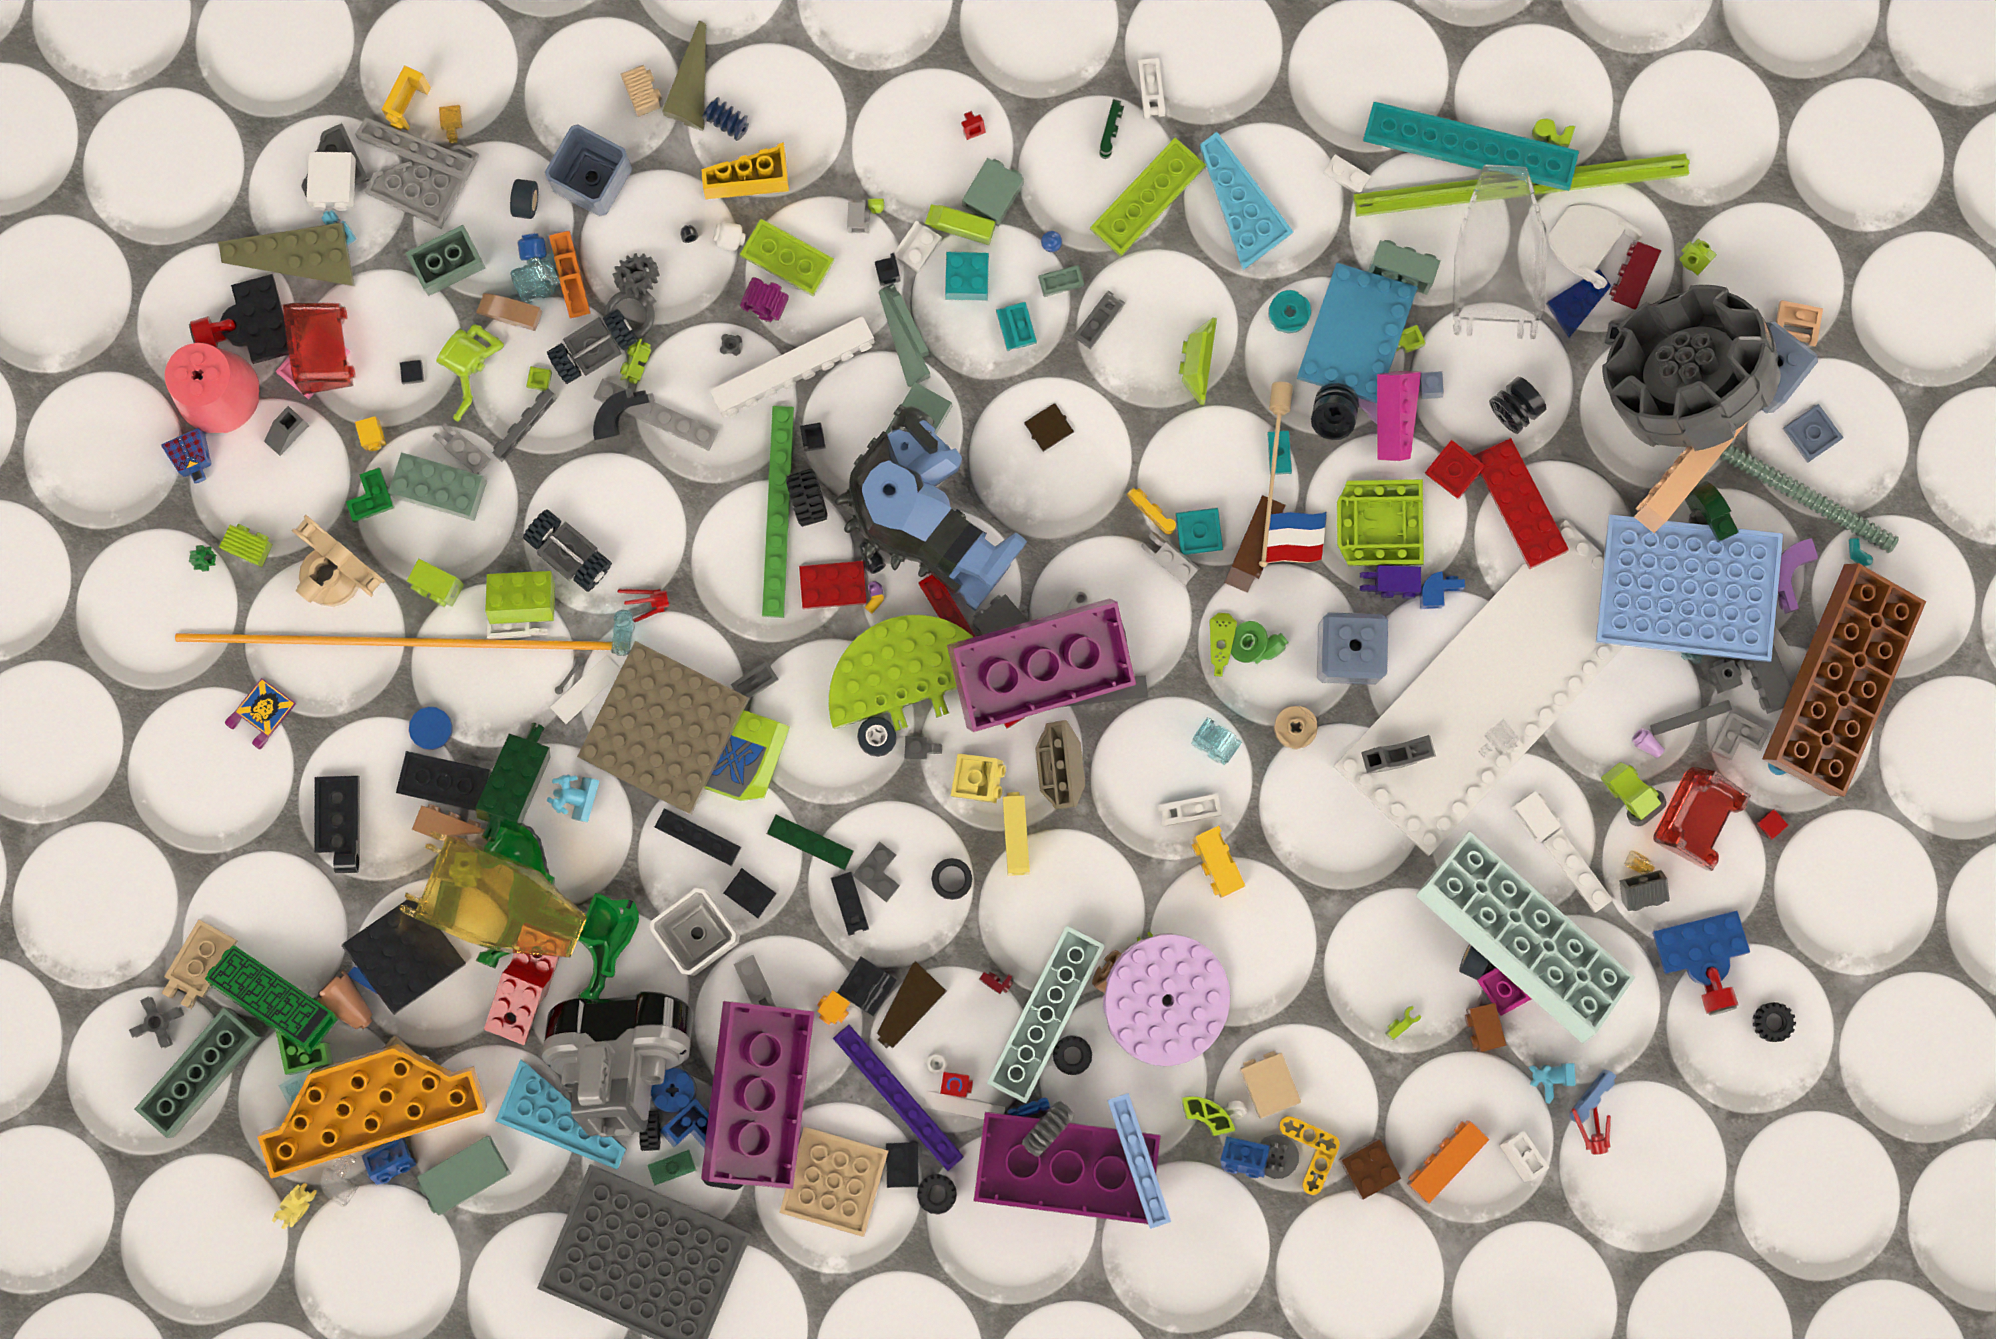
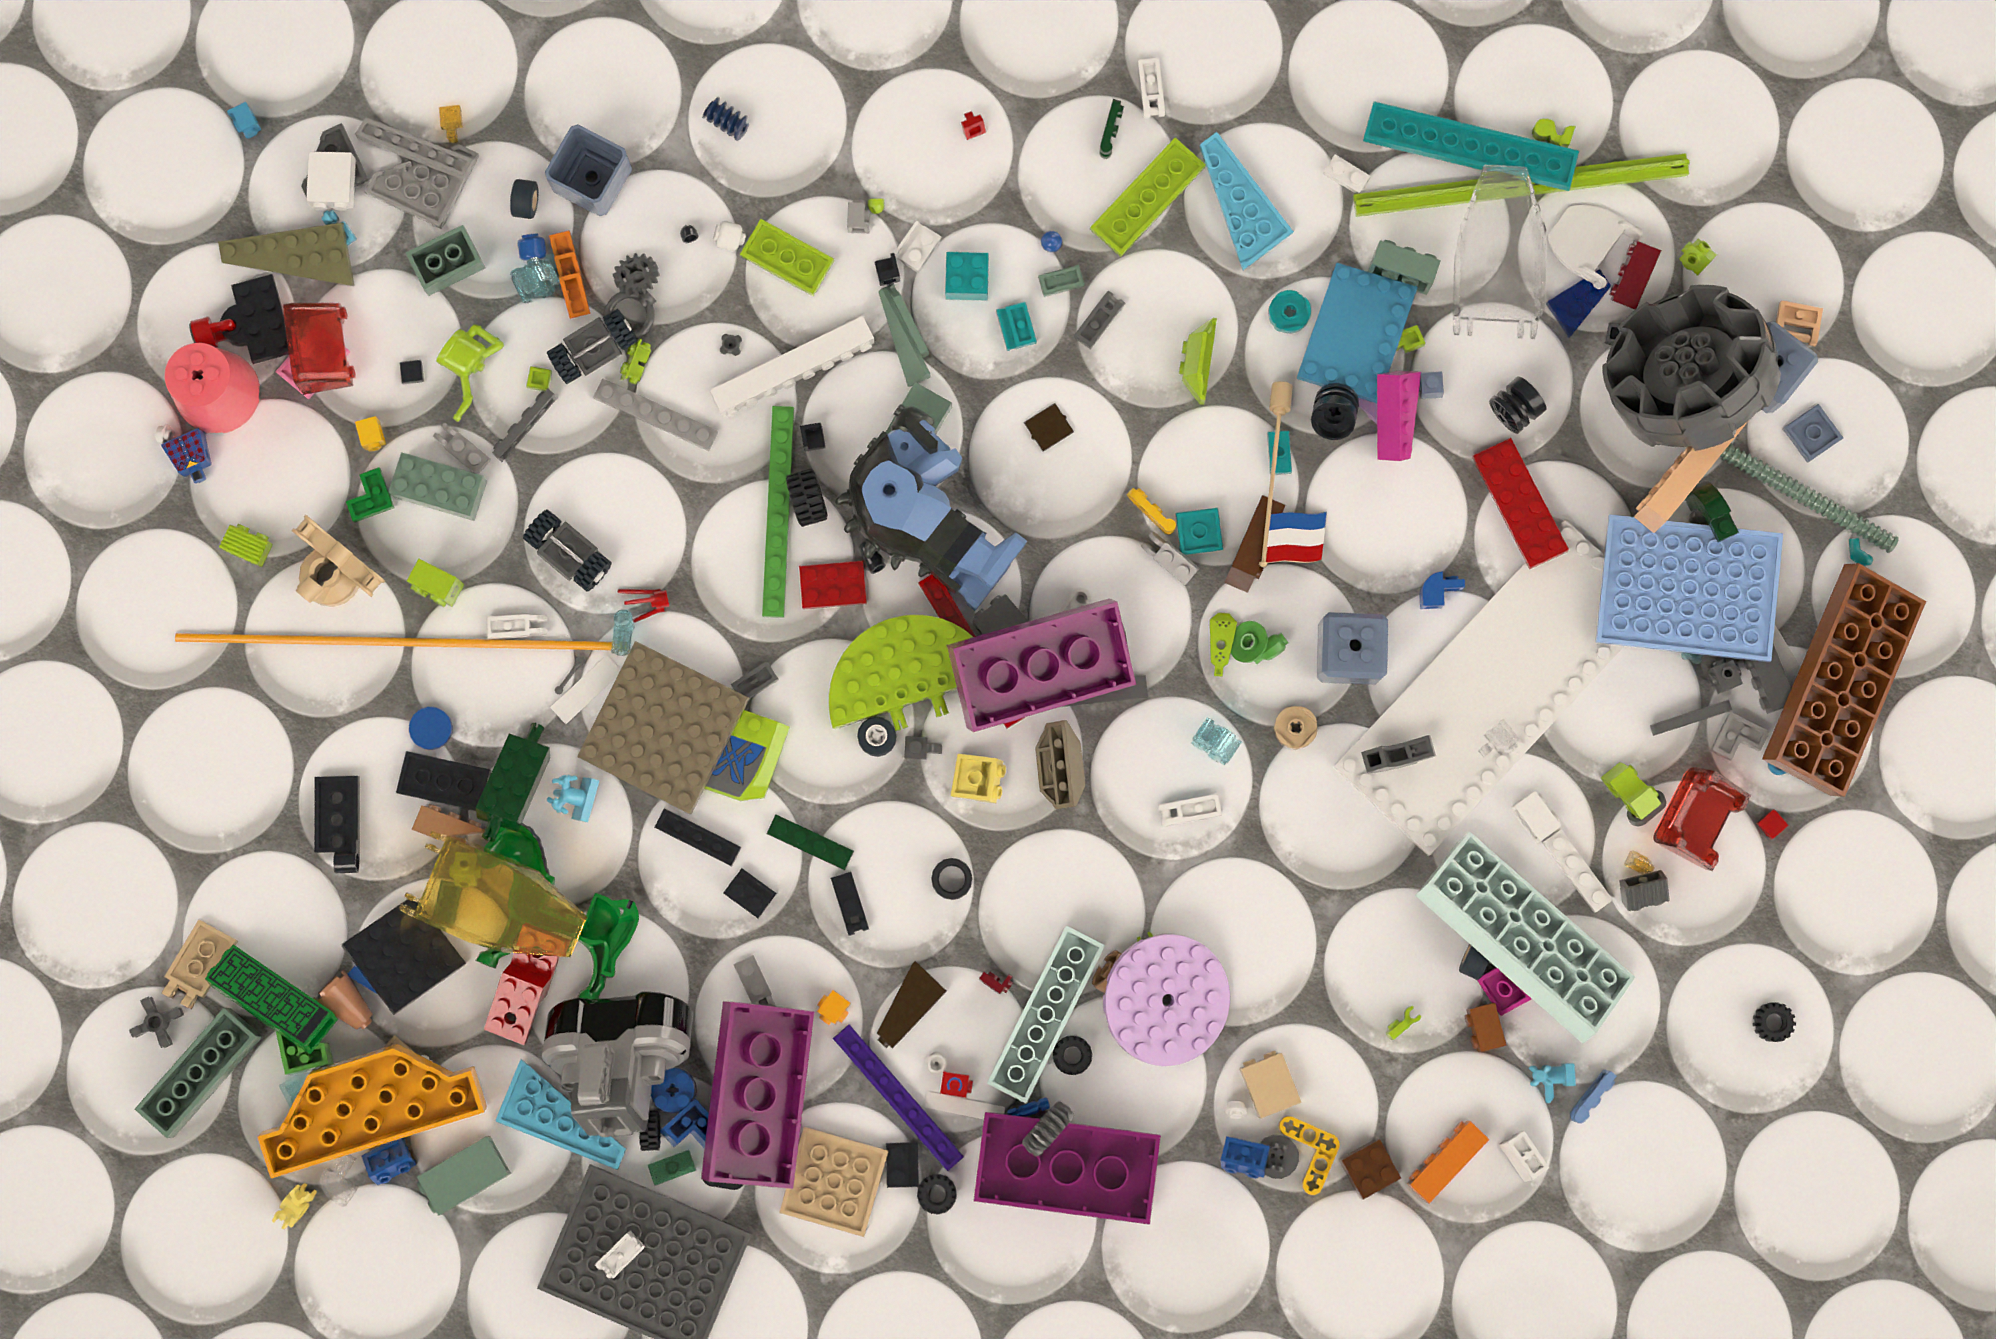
green gear [189,545,217,572] -> none
flag [225,678,296,749] -> none
dark grey slope [264,406,309,456] -> none
yellow panel [381,65,431,131] -> none
medium nougat slope [476,293,542,331] -> none
lime brick [485,571,555,624] -> none
black arch [593,389,655,440] -> none
tan brick [620,65,662,117] -> none
white plate [650,888,740,976] -> none
olive wedge [662,21,706,131] -> none
yellow wedge [701,142,789,199] -> none
magenta brick [740,277,789,323] -> none
black plate [837,956,897,1017] -> none
dark grey plate [853,841,900,903] -> none
arm [864,581,884,614] -> none
lime piece [925,204,995,245] -> none
sand green brick [962,158,1024,227] -> none
light yellow slope [1003,792,1030,876] -> none
light blue plate [1107,1093,1171,1229] -> none
lime brick [1180,1096,1235,1136] -> none
yellow wedge [1191,826,1245,898] -> none
lime wedge [1337,479,1424,566] -> none
dark purple hinge [1359,566,1421,599] -> none
red plate [1425,440,1485,500] -> none
red plant [1572,1106,1611,1155] -> none
lavender cone [1632,728,1665,758] -> none
blue plate [1652,911,1750,1016] -> none
medium lavender arch [1778,538,1818,614] -> none
none -> white plate [155,424,175,444]
none -> dark azure brick [227,102,262,138]
none -> white hinge [595,1231,646,1278]

